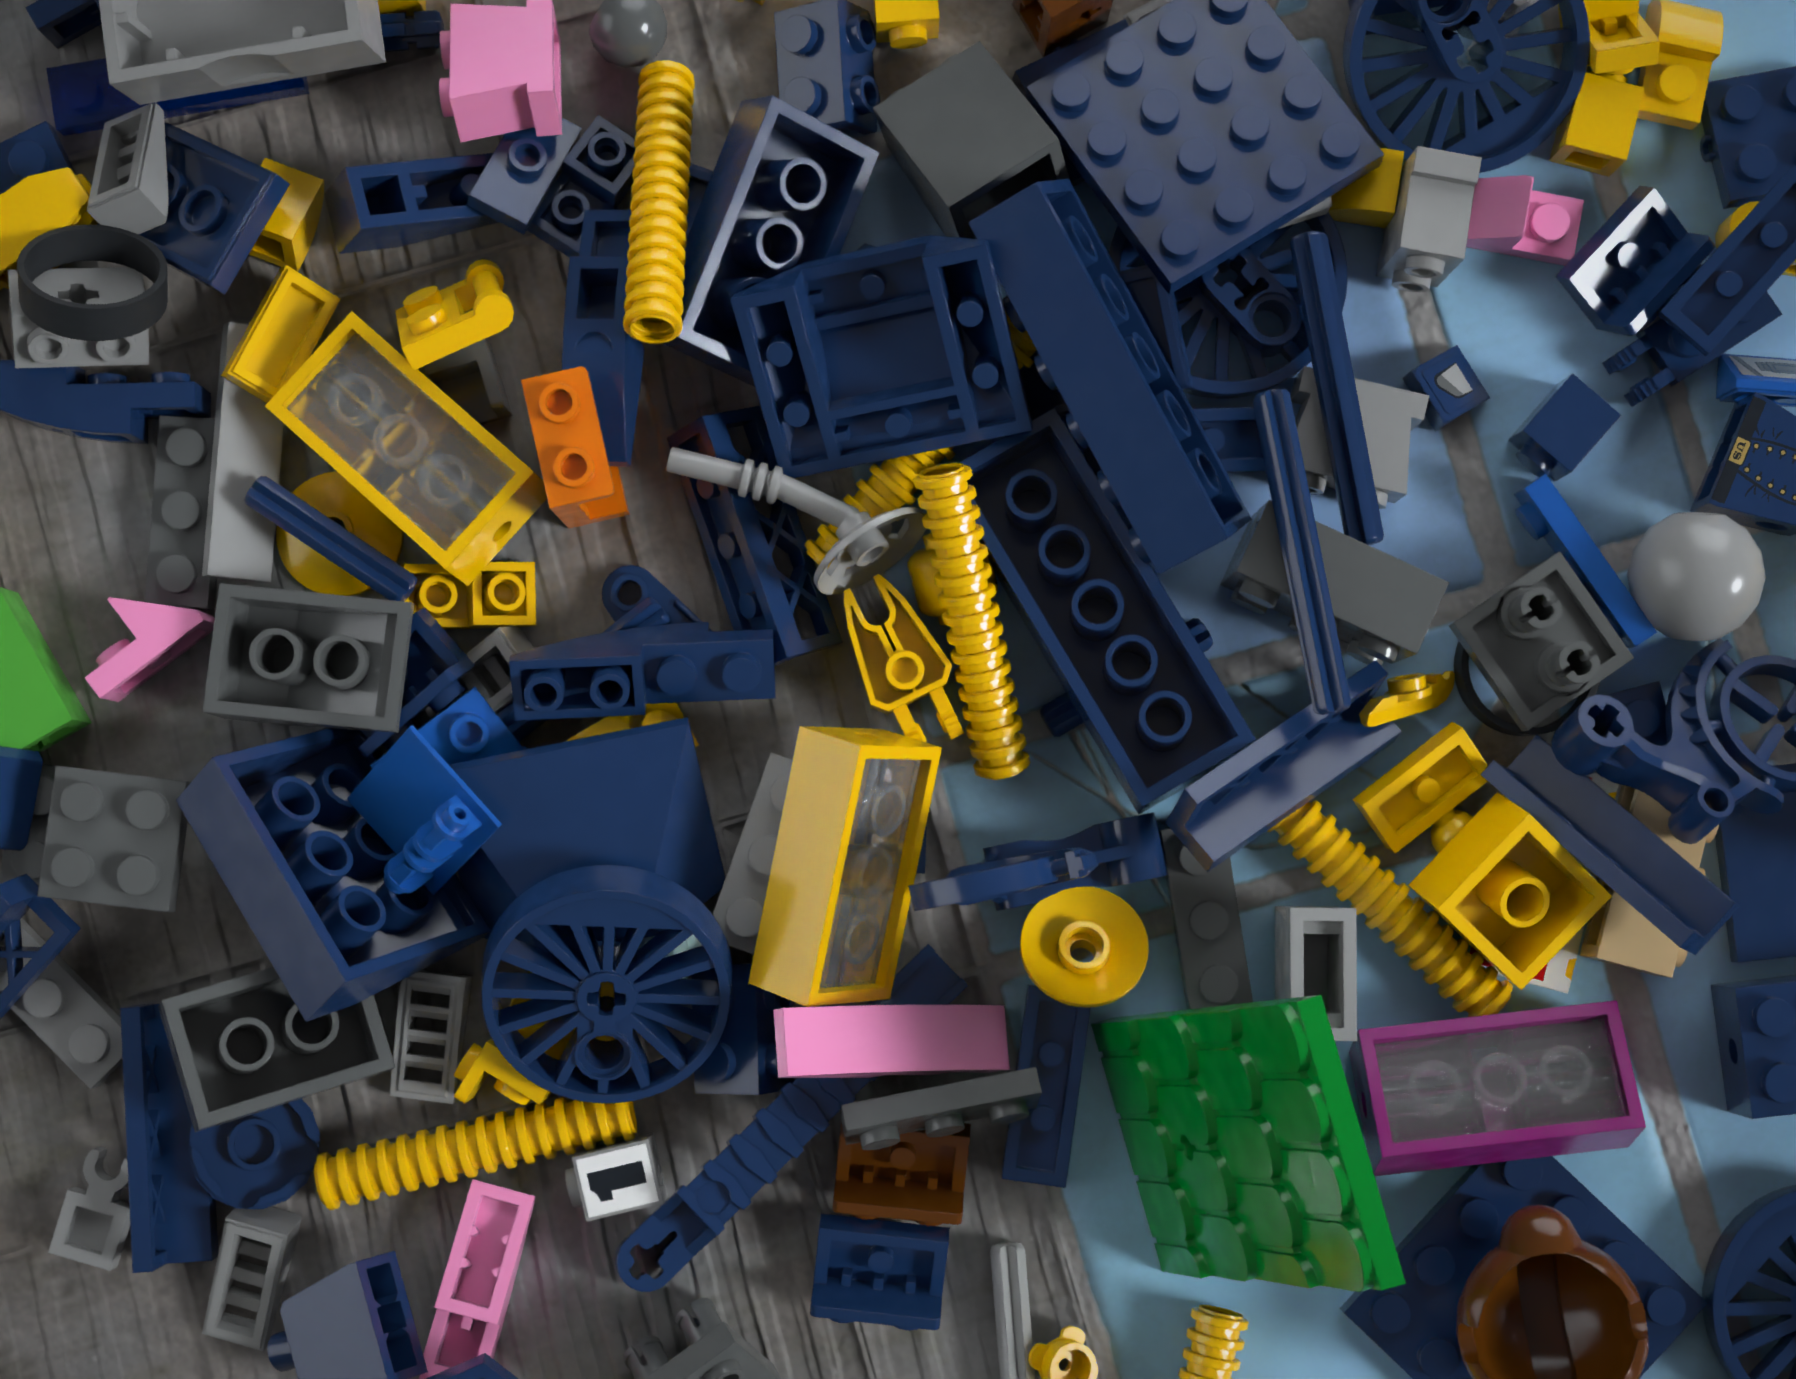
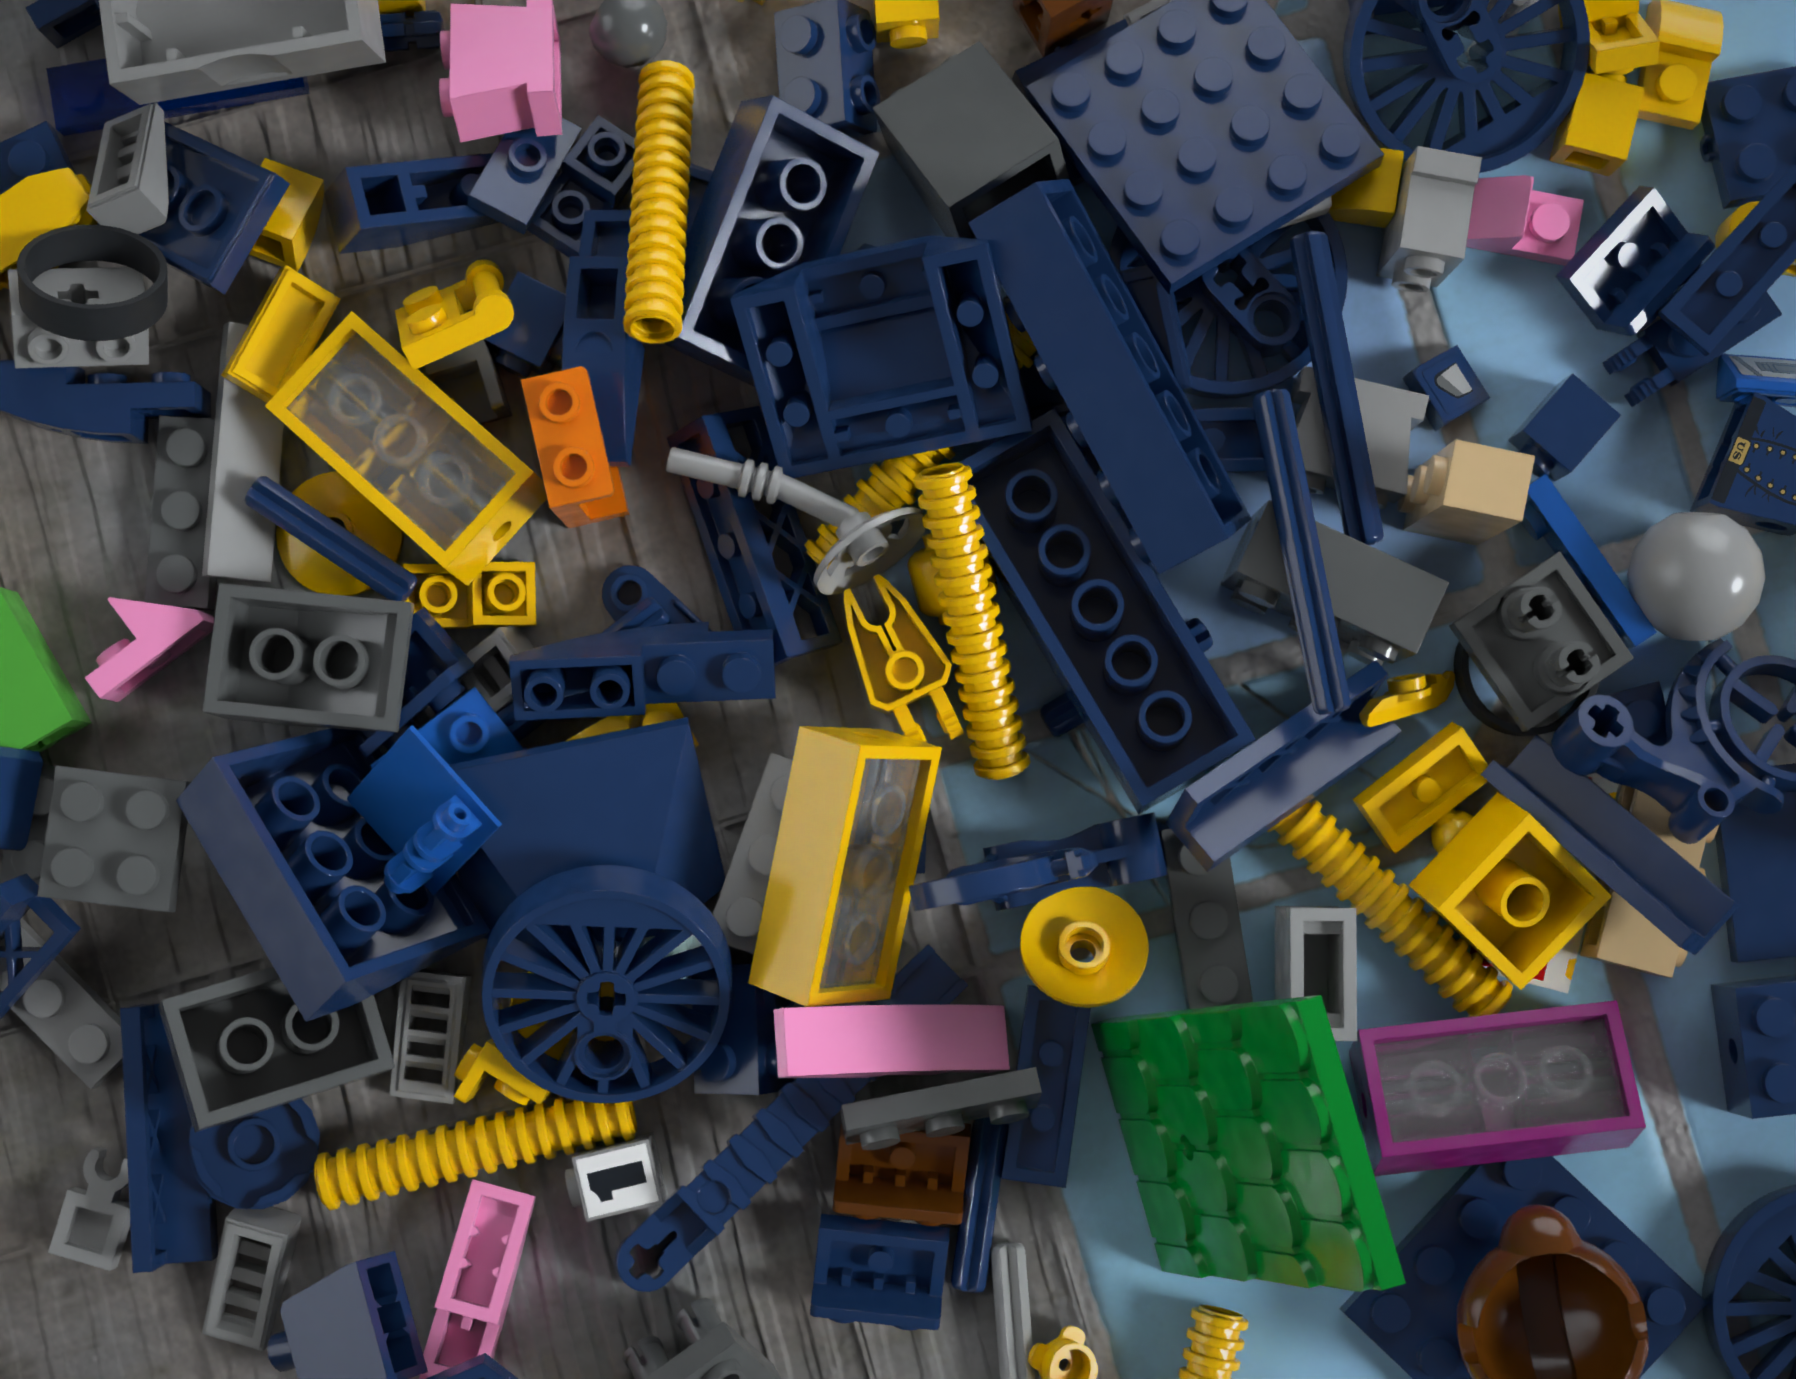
none -> dark blue brick [484,271,566,379]
none -> dark blue axle [951,1117,1009,1293]
none -> tan brick [1398,439,1535,546]

